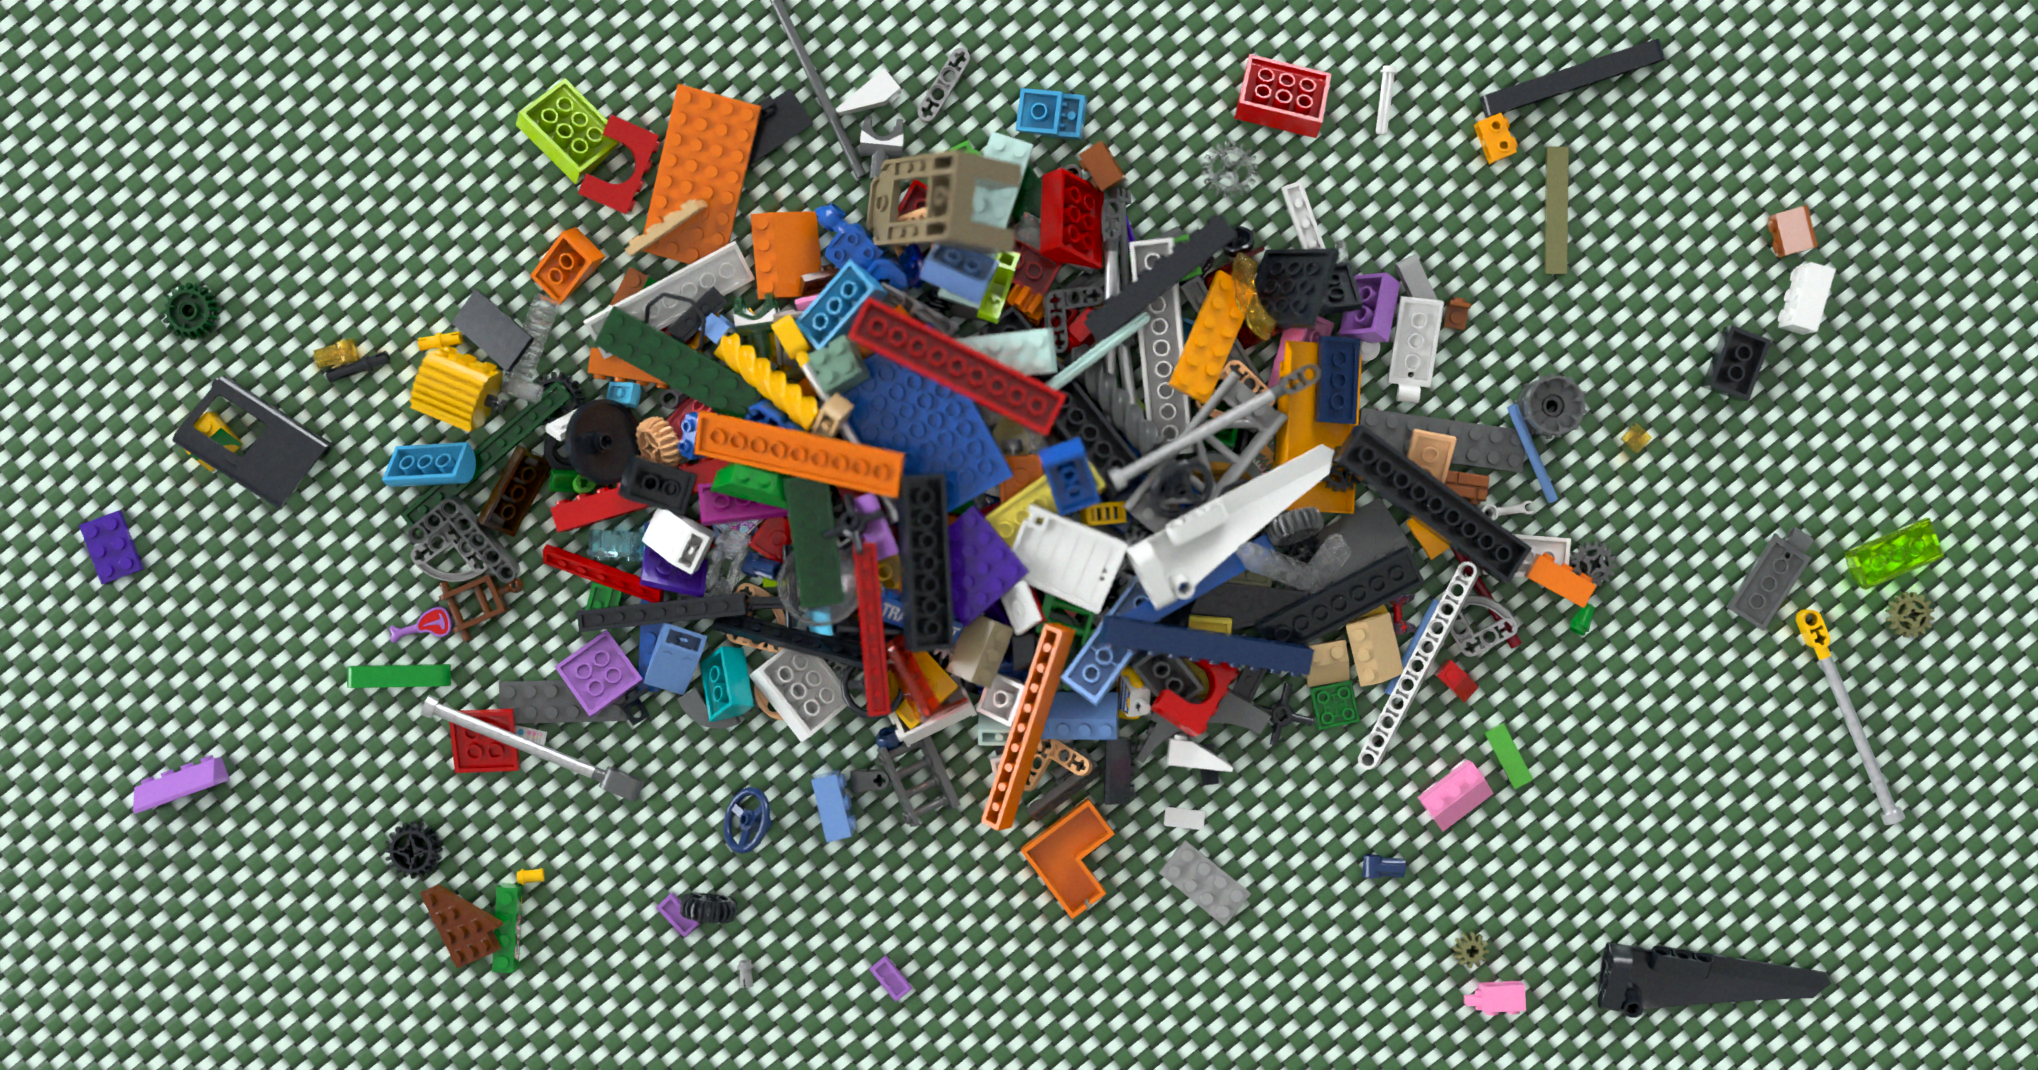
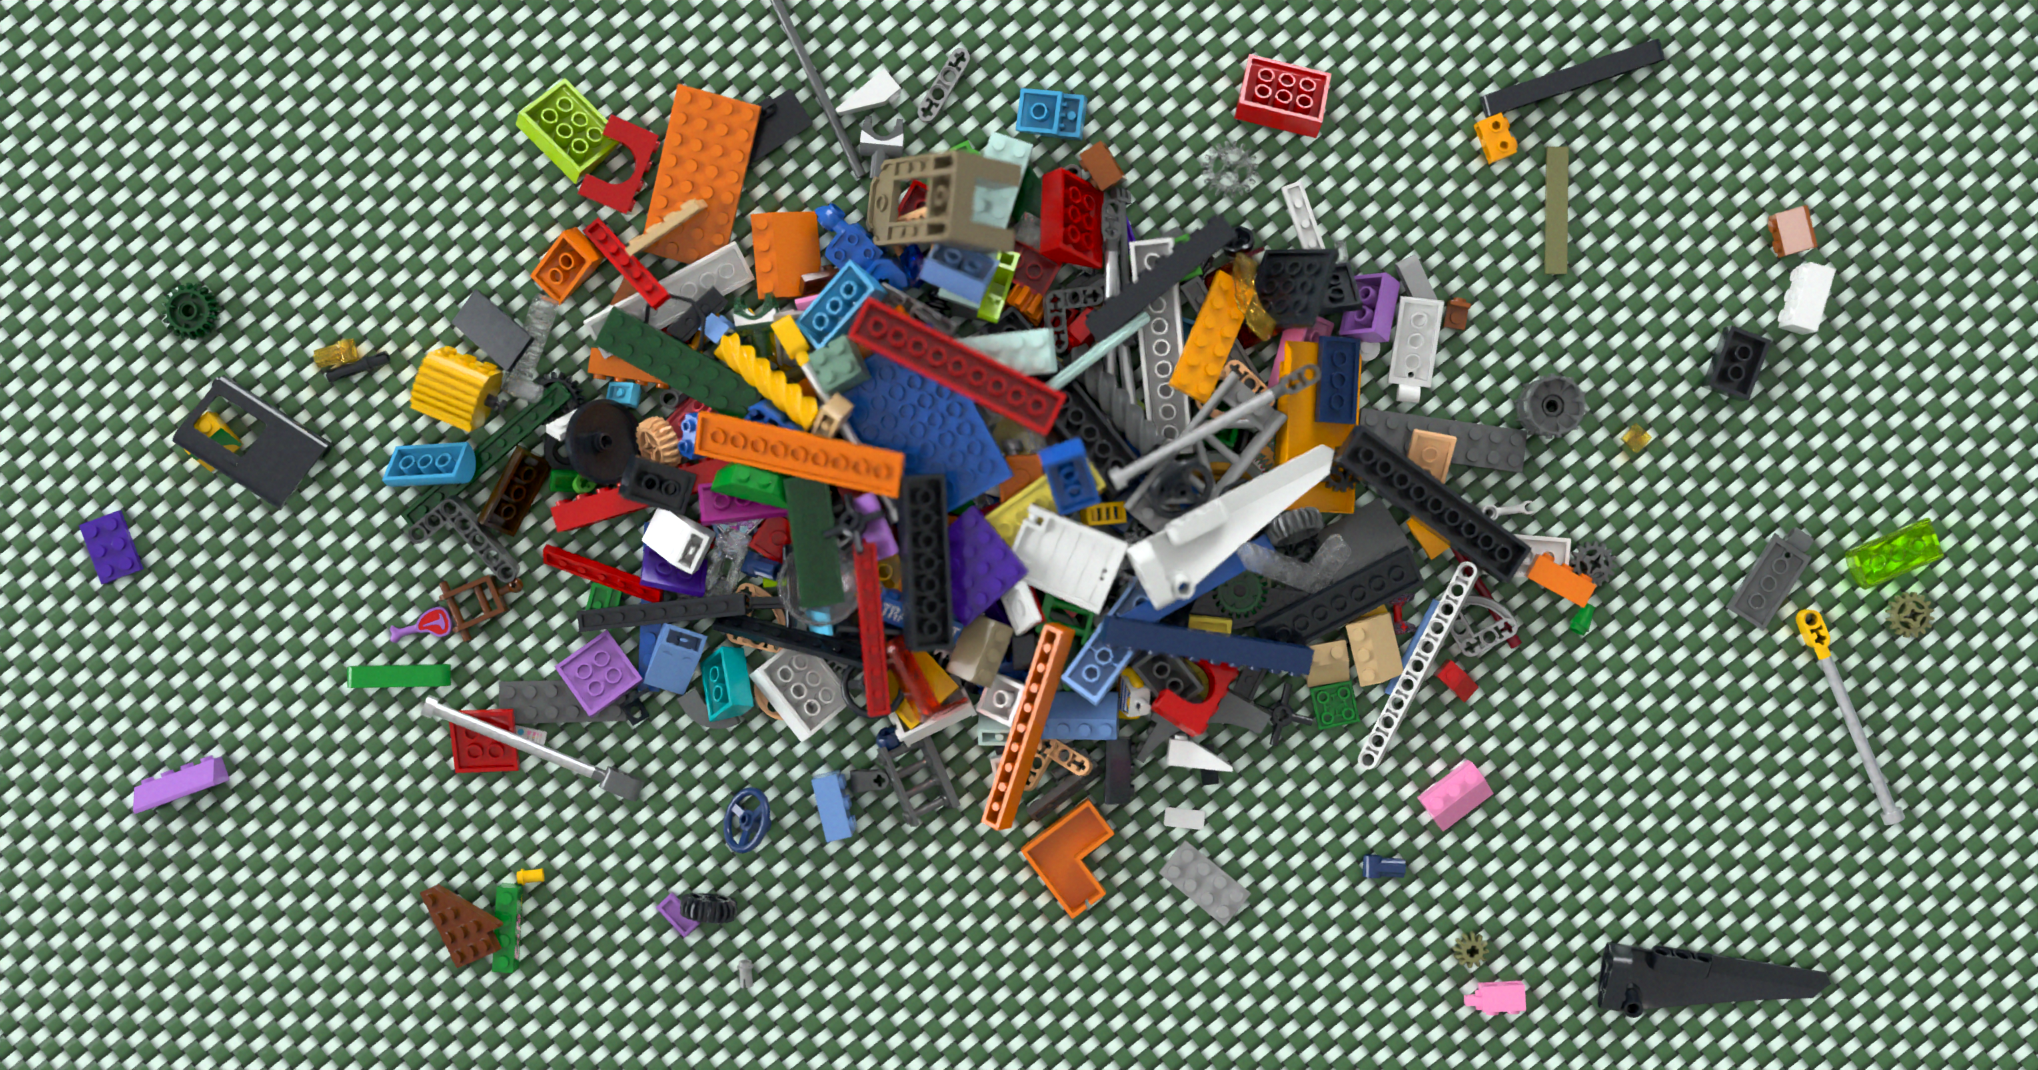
black gear [384,821,443,879] -> none
light grey beam [411,522,490,582] -> none
yellow pin [418,331,463,351] -> none
clear light blue brick [588,530,649,562] -> none
medium lavender plate [869,955,913,1002] -> none
white axle [1376,66,1397,135] -> none
dark orange brick [1445,470,1489,505] -> none
bright green tile [1484,723,1533,789] -> none
medium blue piece [1507,404,1558,503] -> none
none -> red plate [582,217,671,311]
none -> dark green gear [1211,567,1269,619]

